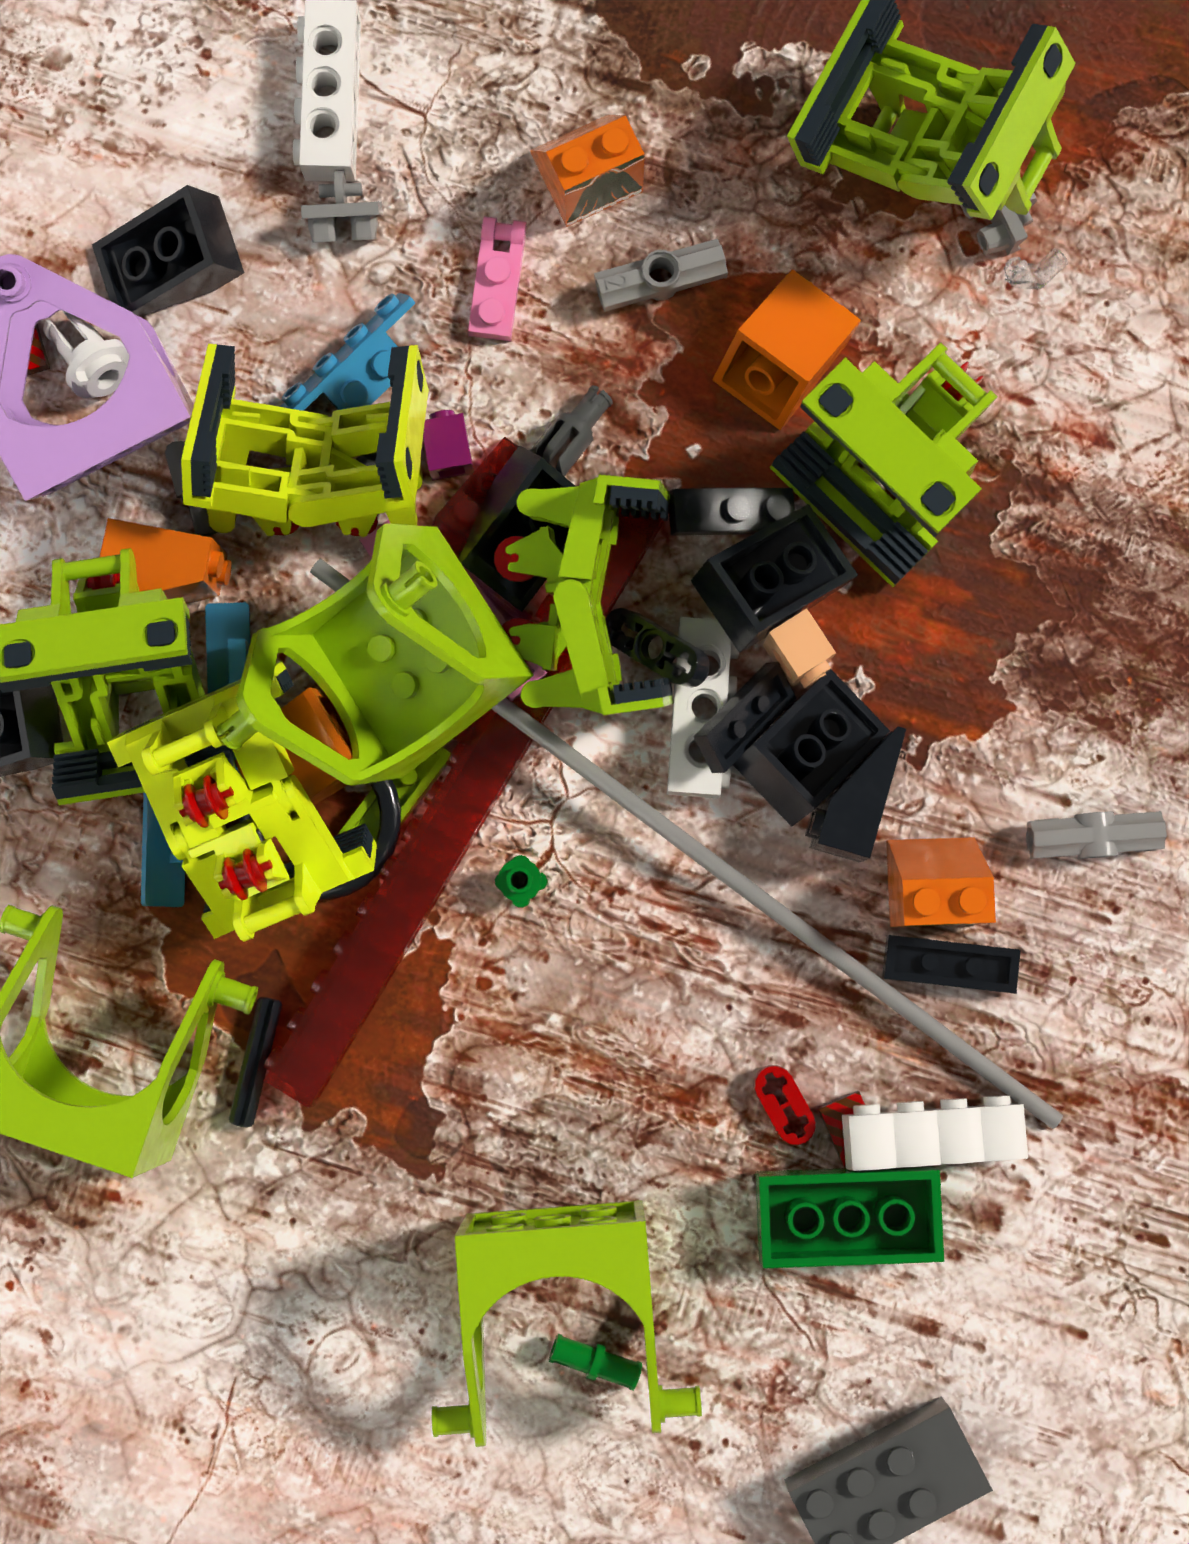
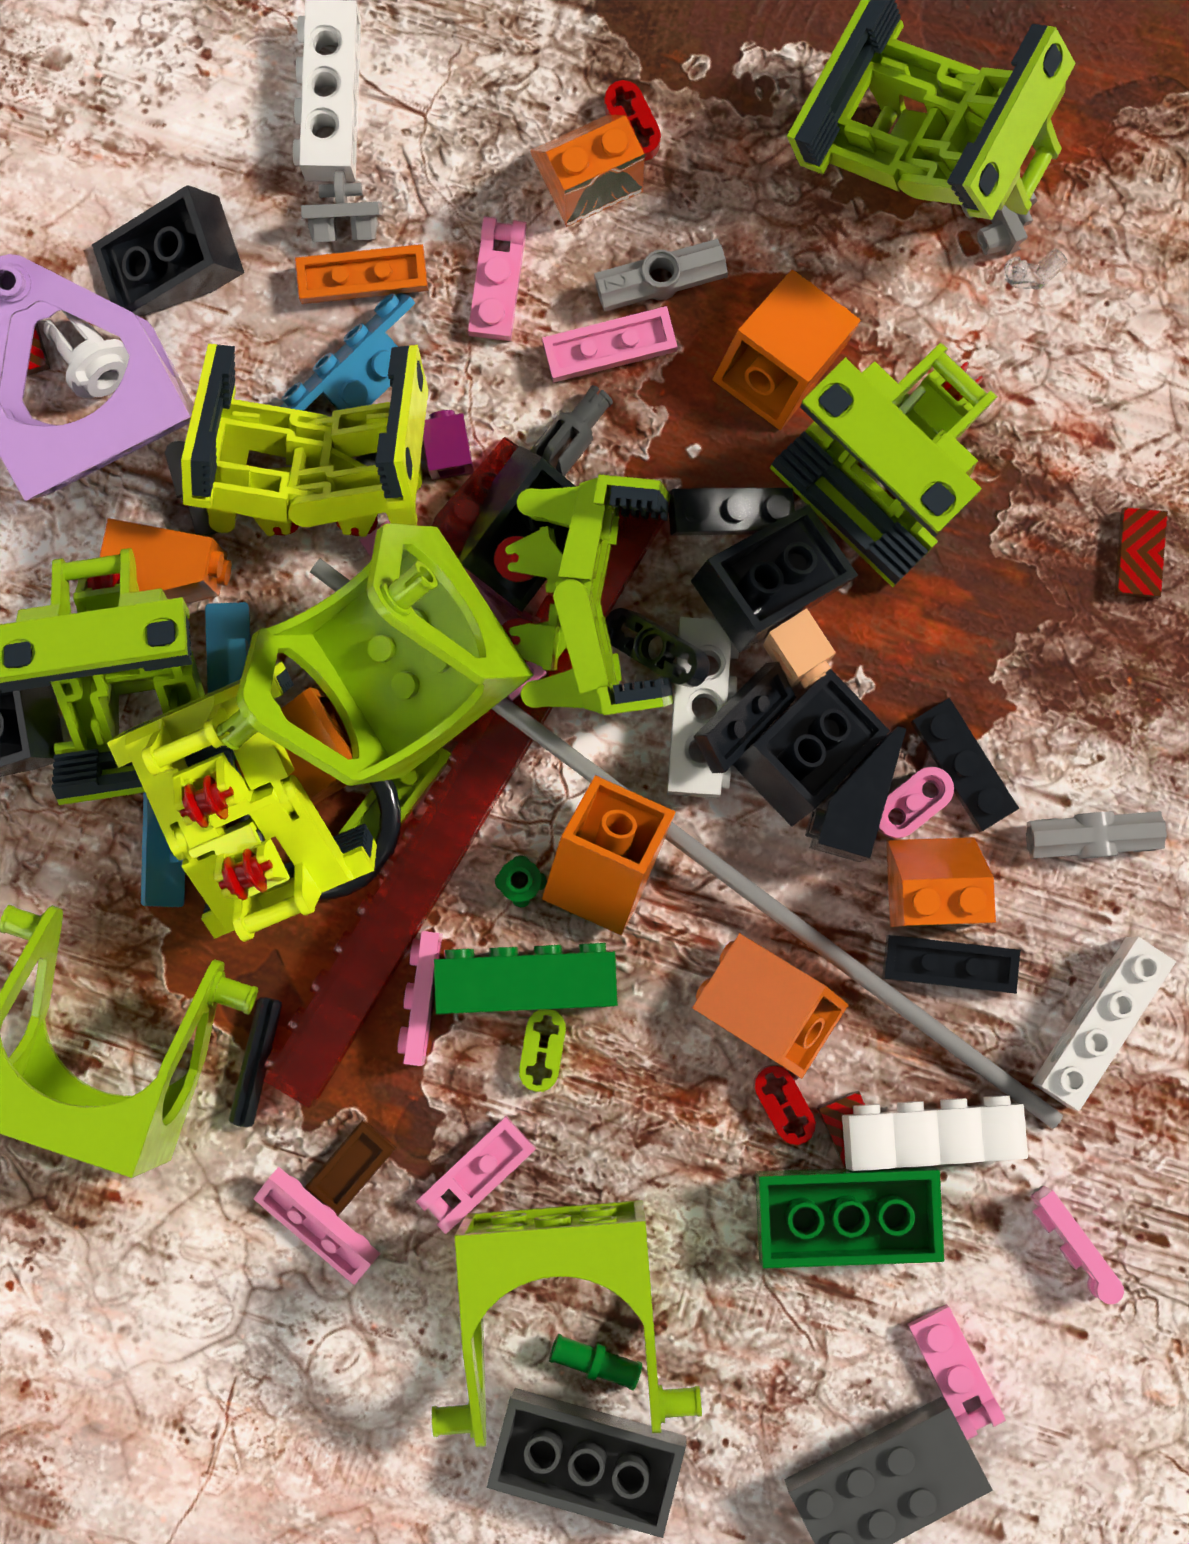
none -> bright pink plate [254,1167,381,1285]
none -> orange plate [295,244,428,304]
none -> reddish brown tile [304,1119,397,1217]
none -> bright pink plate [398,931,443,1066]
none -> bright pink plate [415,1116,536,1234]
none -> green brick [434,943,618,1014]
none -> dark grey brick [486,1388,687,1538]
none -> lime beam [519,1009,566,1092]
none -> bright pink plate [542,306,678,383]
none -> orange slope [542,775,676,936]
none -> red beam [604,80,661,161]
none -> orange slope [692,933,848,1079]
none -> bright pink plate [878,767,954,839]
none -> bright pink plate [907,1304,1006,1440]
none -> black plate [910,698,1019,832]
none -> bright pink plate [1030,1186,1124,1304]
none -> white brick [1031,936,1176,1111]
none -> tile [1114,507,1168,599]

